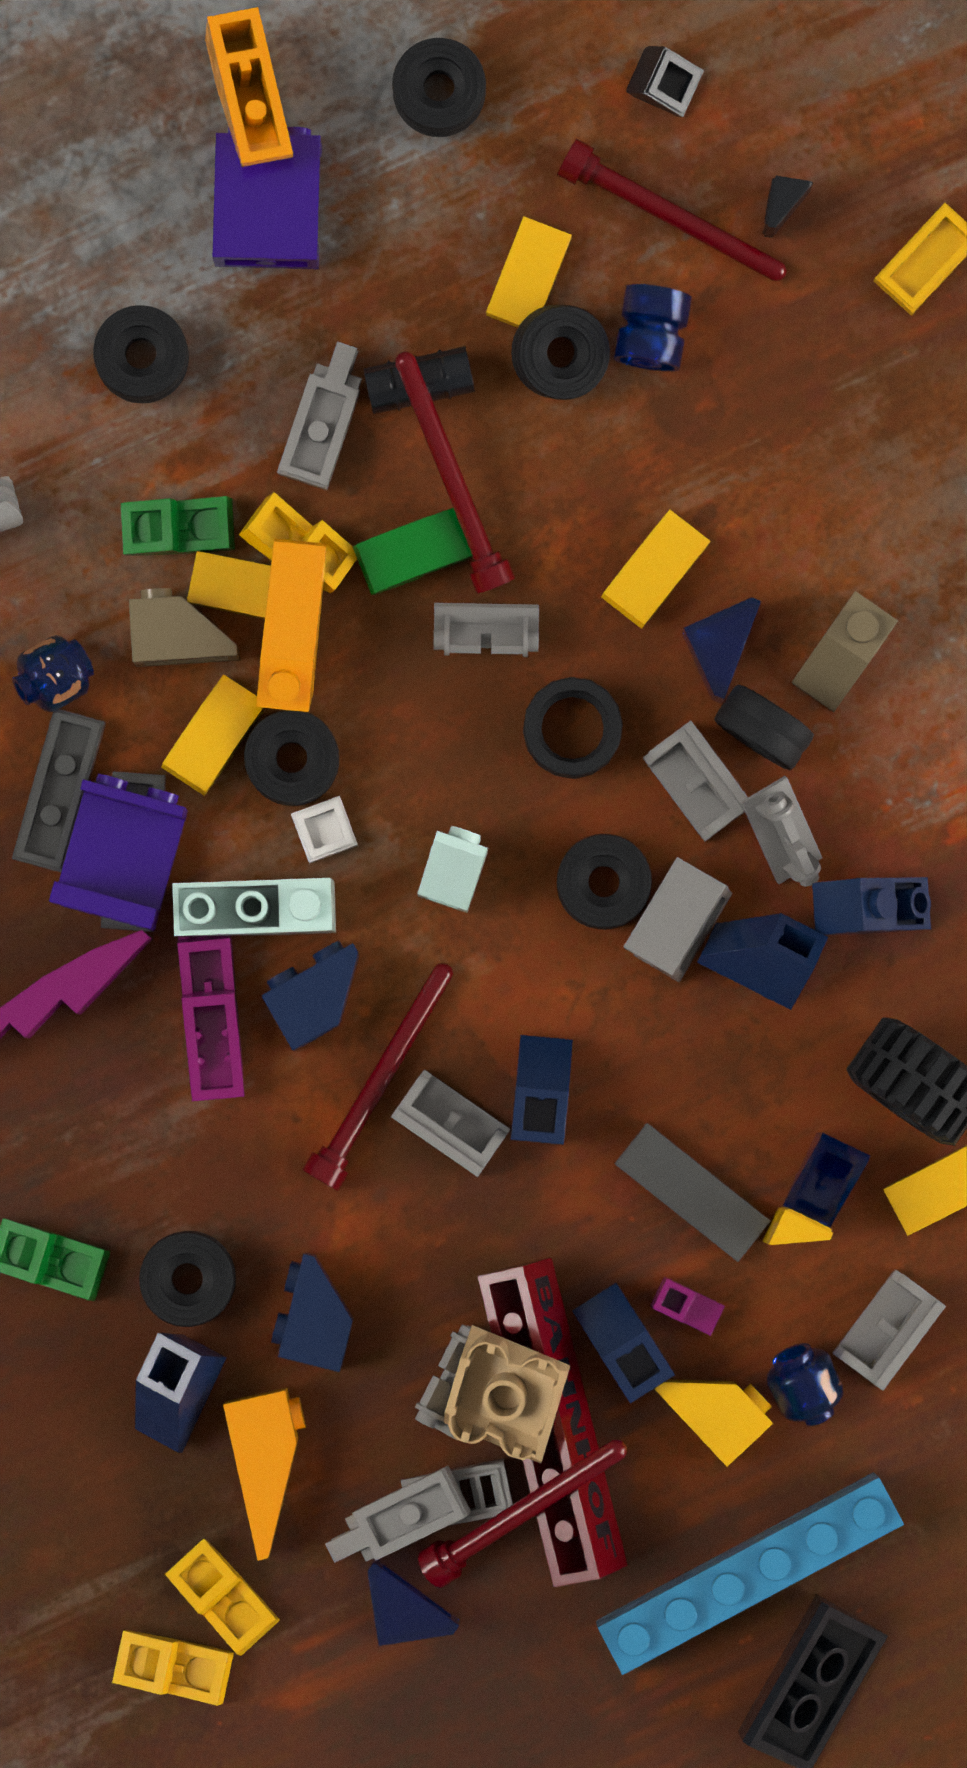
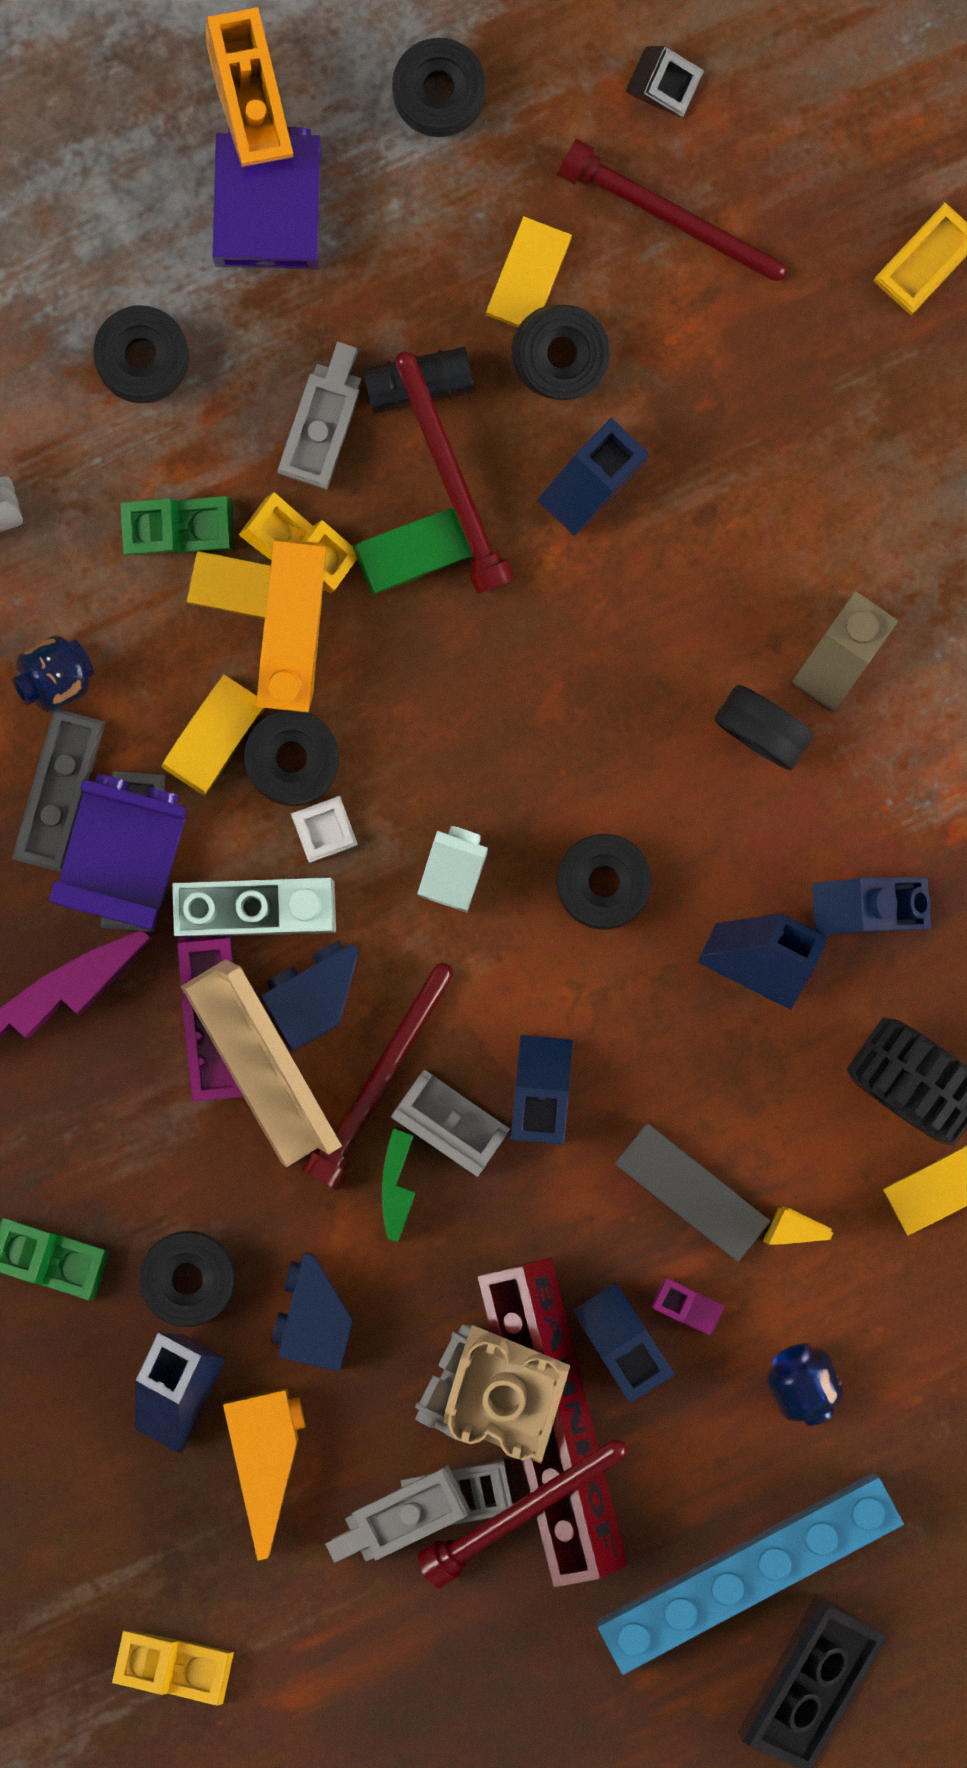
dark tan slope [129,588,240,667] -> none
yellow slope [165,1539,280,1656] -> none
clear blue slope [367,1559,460,1646] -> none
light grey hinge [434,603,539,657] -> none
black tyre [523,677,623,779] -> none
yellow slope [601,509,711,629] -> none
clear blue wheel [614,284,692,372] -> none
light grey hinge [623,857,733,982] -> none
light grey hinge [643,720,748,842] -> none
yellow slope [654,1379,773,1467] -> none
clear blue slope [682,597,761,704] -> none
light grey hinge [741,776,822,887] -> none
black slope [763,176,813,238] -> none
clear blue slope [783,1132,870,1228] -> none
light grey hinge [832,1269,946,1391] -> none
none -> tan fence [181,959,342,1167]
none -> green slope [382,1128,416,1242]
none -> dark blue slope [537,417,649,537]

